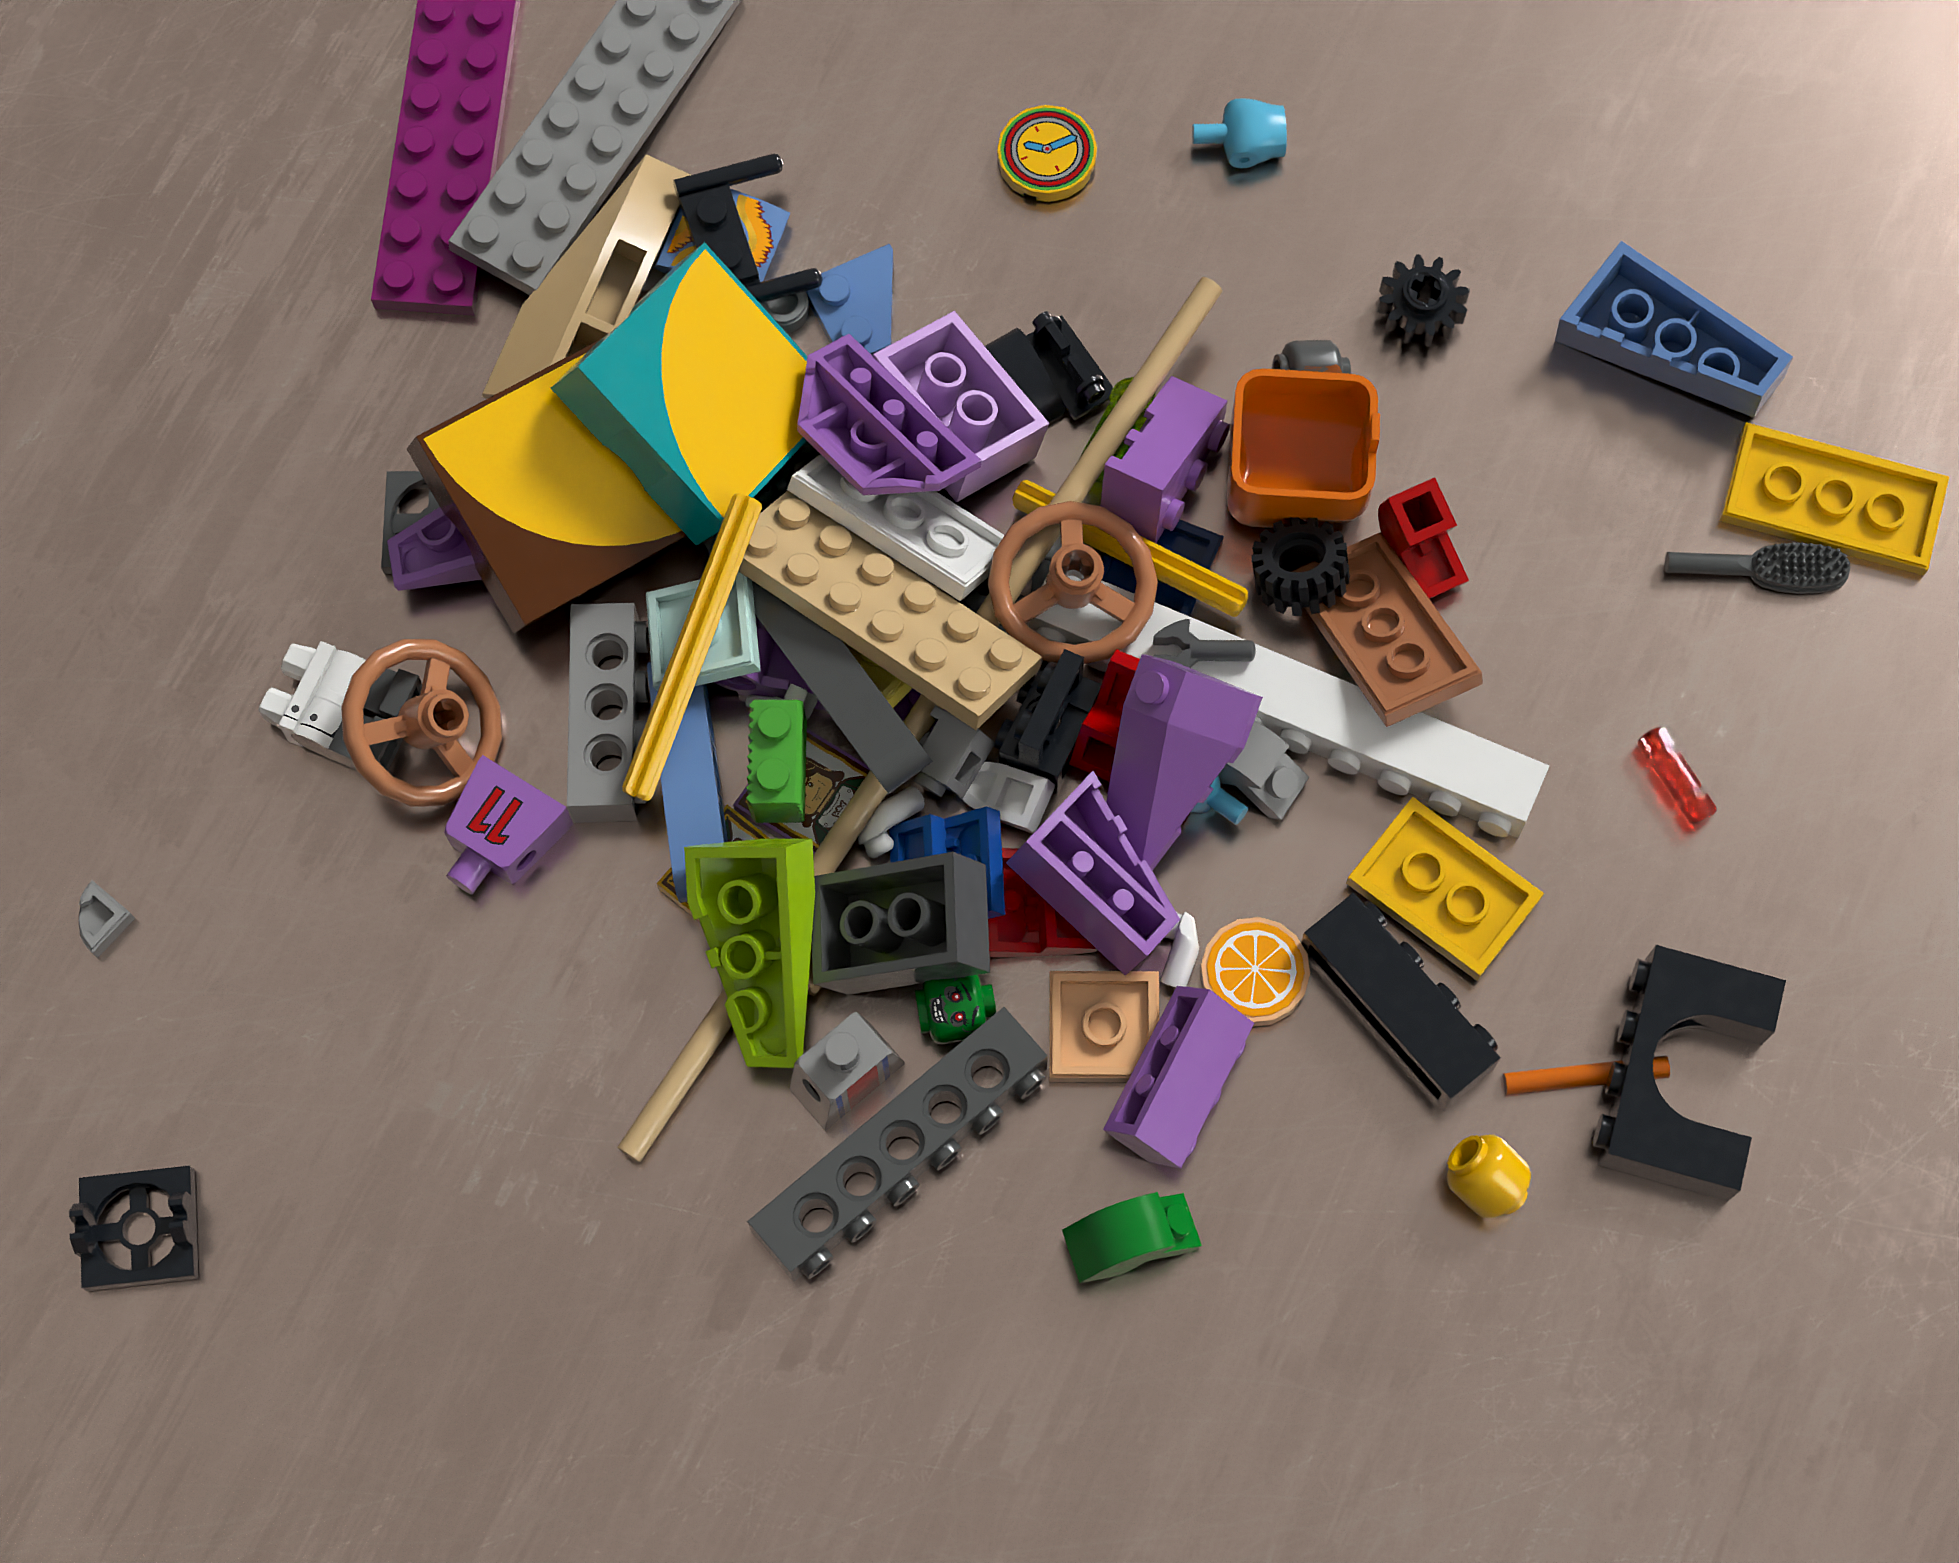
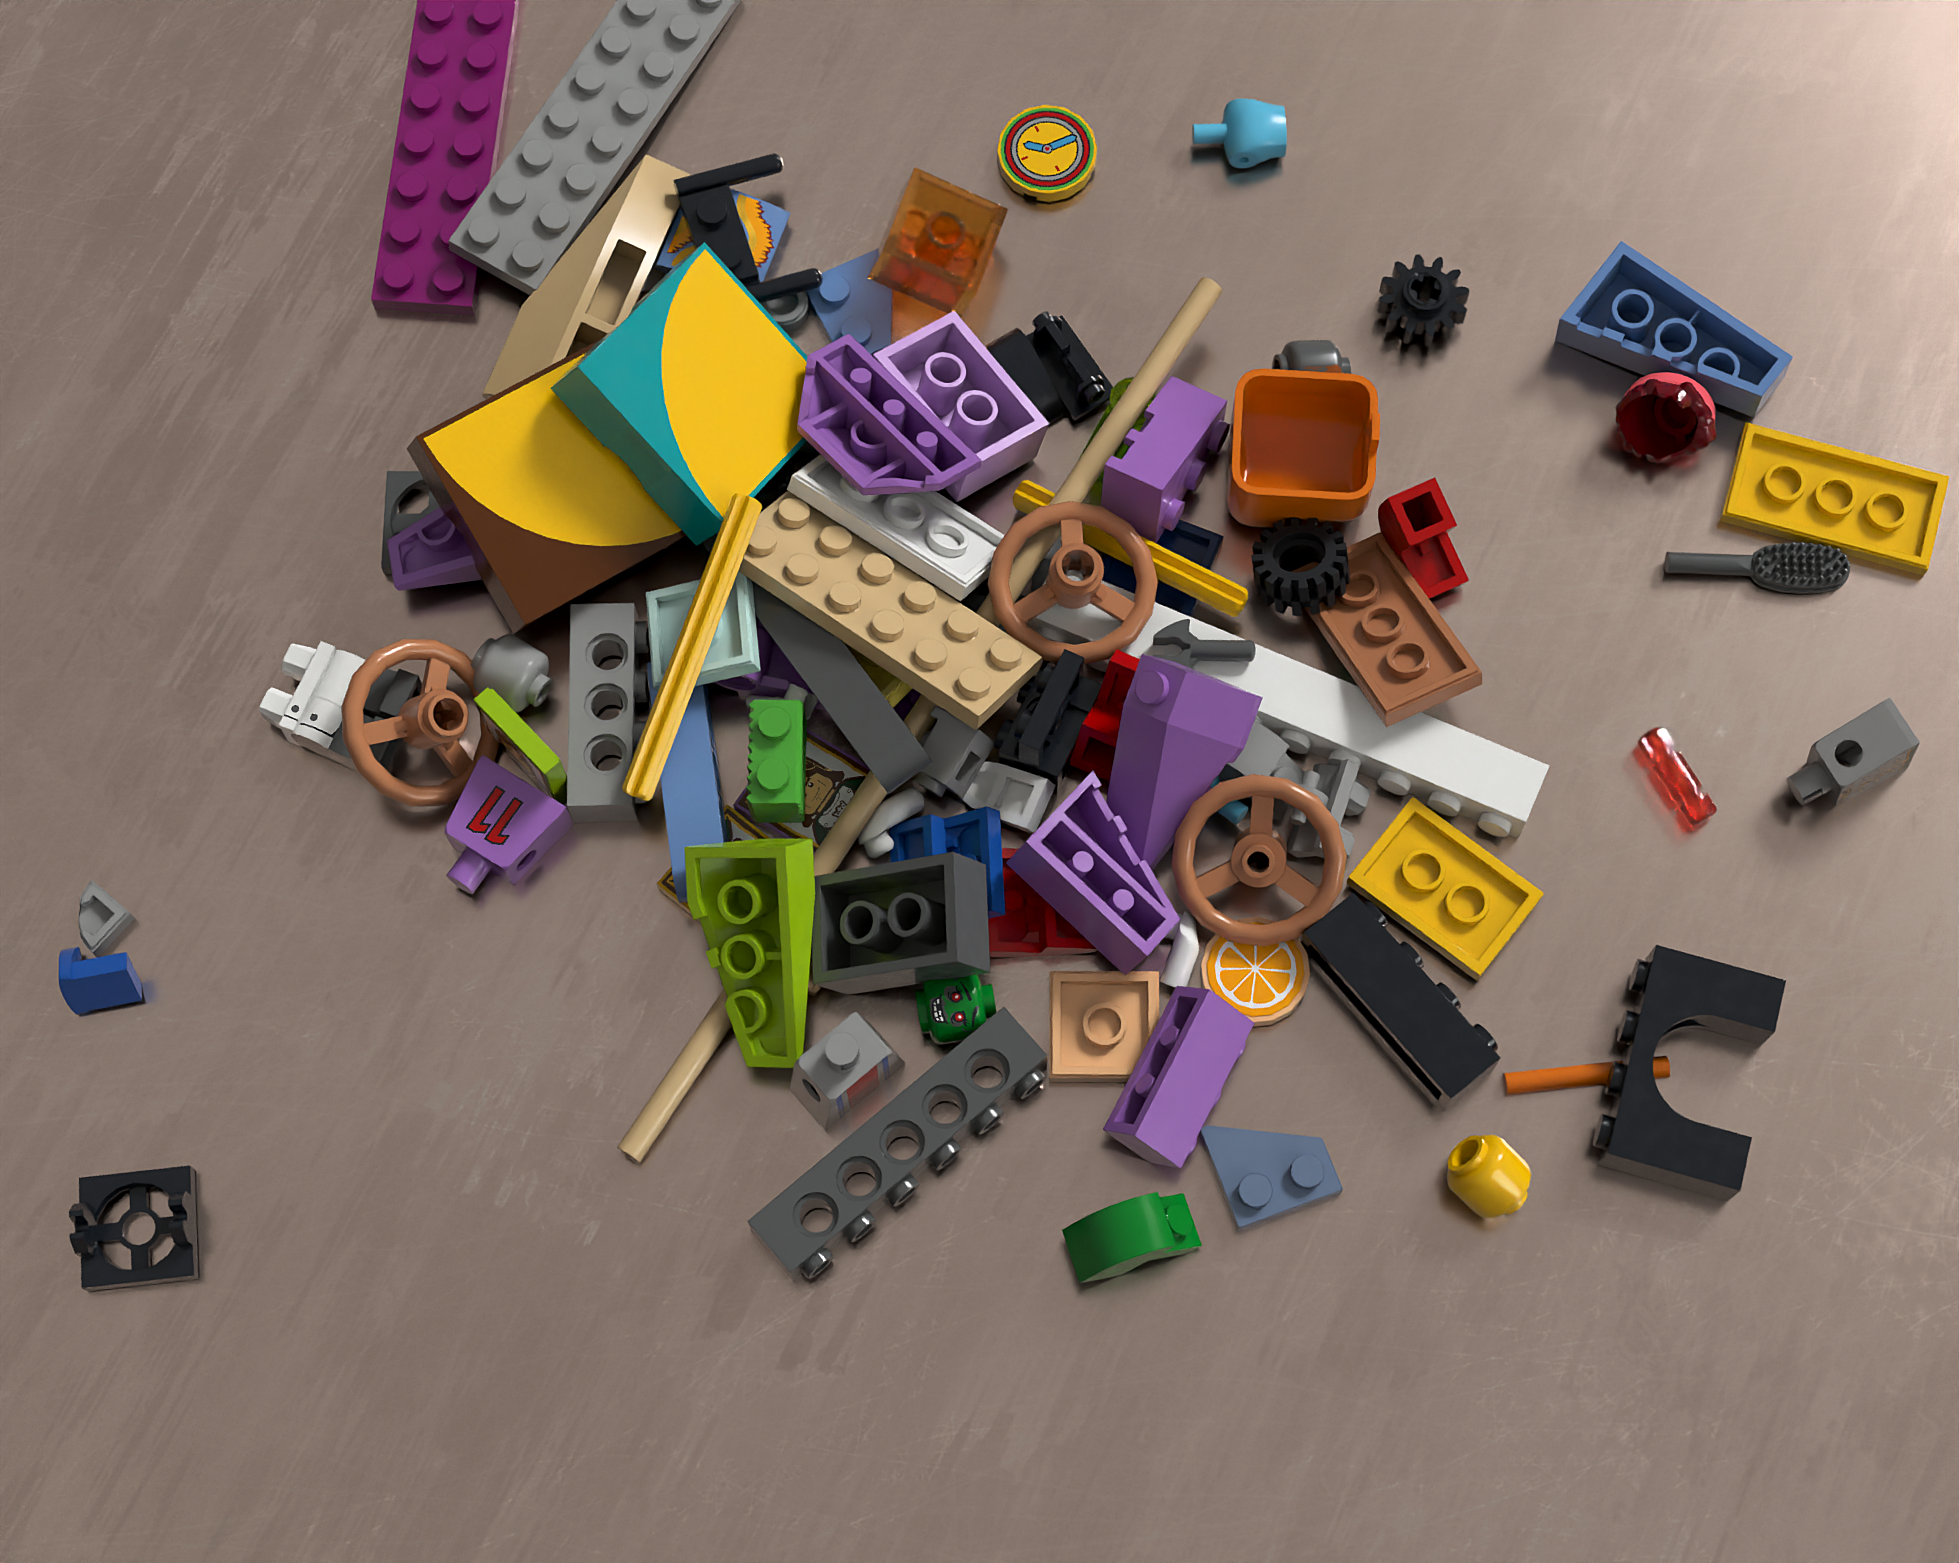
none -> blue tile [59,947,142,1015]
none -> light grey head [471,634,552,713]
none -> lime tile [473,687,567,805]
none -> clear orange brick [867,167,1008,318]
none -> nougat piece [1171,774,1347,947]
none -> sand blue wing [1199,1125,1343,1231]
none -> light grey hips [1285,759,1371,859]
none -> dark red hair [1615,372,1716,463]
none -> light grey torso [1786,697,1920,806]

